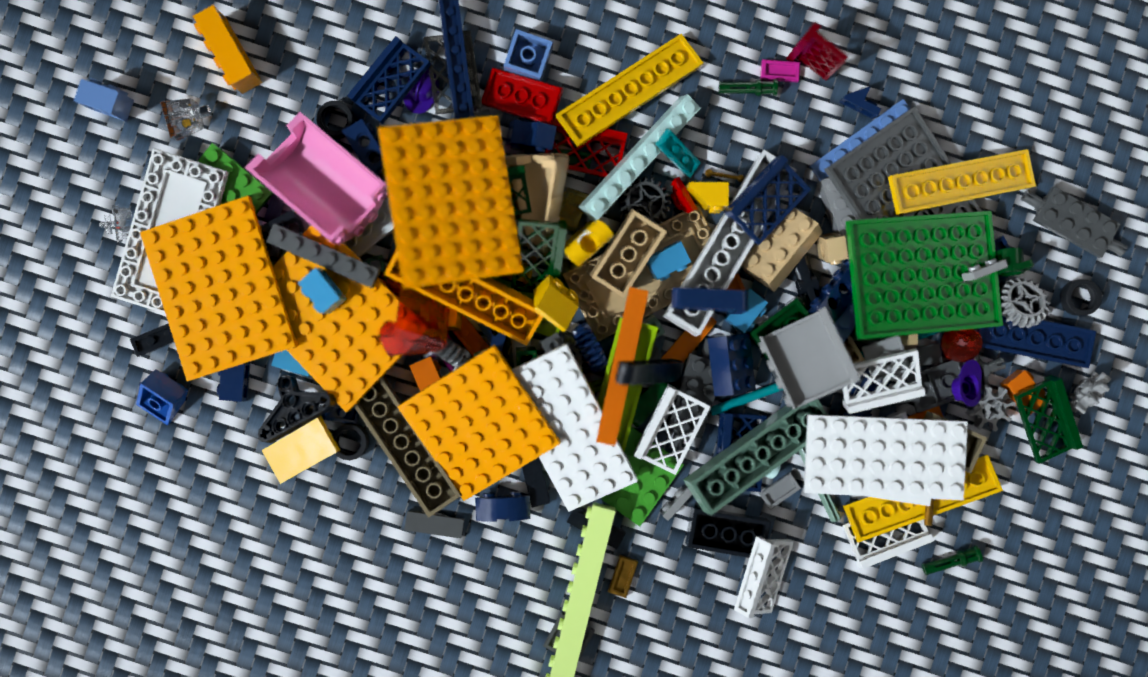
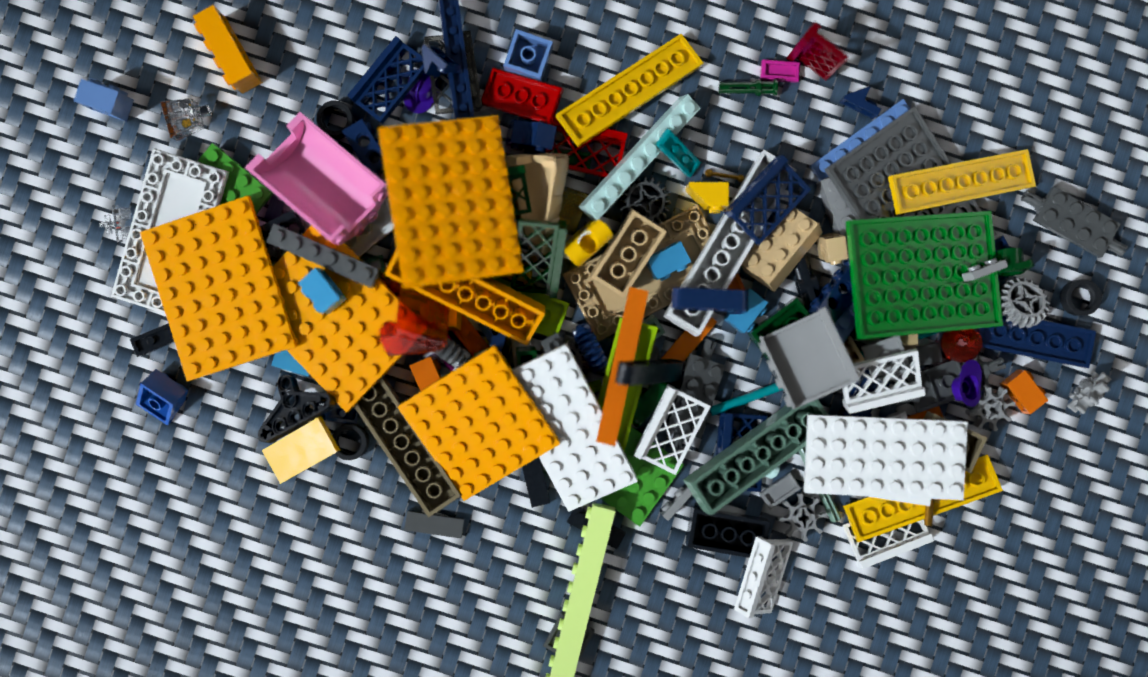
dark blue brick [217,362,250,402] -> none
dark blue brick [475,492,531,522] -> none
yellow slope [534,275,579,332] -> none
pearl gold tile [608,555,638,598] -> none
red plate [671,177,697,213] -> none
dark blue brick [707,333,756,396] -> none
dark green pin [921,545,983,575] -> none
dark green fence [1014,375,1083,464] -> none
none -> dark blue slope [422,44,460,77]
none -> light grey gear [777,492,827,542]

